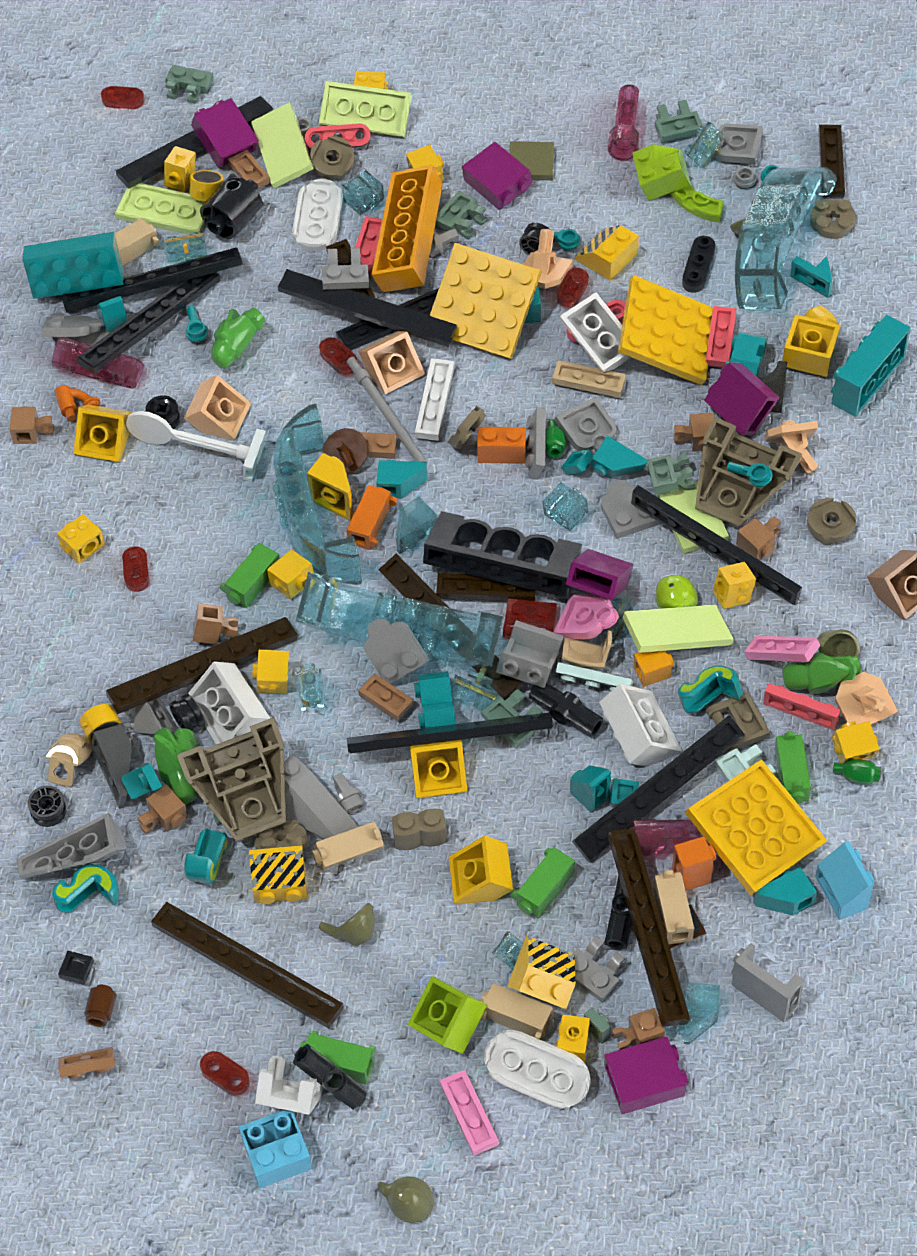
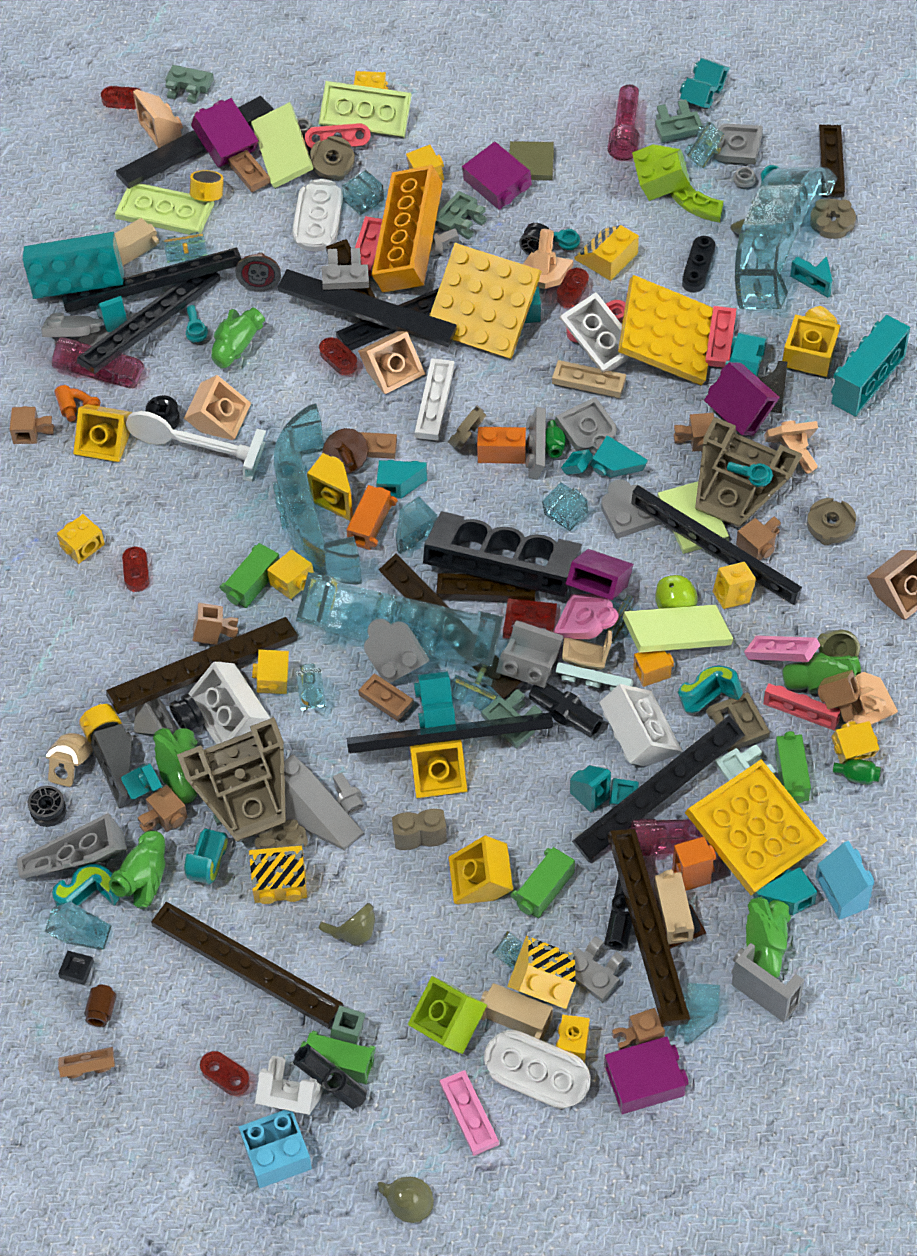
yellow head [164,146,196,192] -> none
black cylinder [200,174,264,239] -> none
tan brick [312,821,384,870] -> none
light grey bar [347,357,427,462] -> none
sand green plate [584,1008,610,1044] -> none
sand green plate [647,453,695,495] -> none
none -> clear light blue slope [44,902,112,950]
none -> bright green animal [109,830,165,909]
none -> light nougat slope [133,90,183,148]
none -> shield [235,252,281,292]
none -> sand green brick [330,1006,366,1045]
none -> teal brick [680,58,730,108]
none -> bright green animal [746,897,791,978]
none -> medium nougat brick [818,670,861,722]

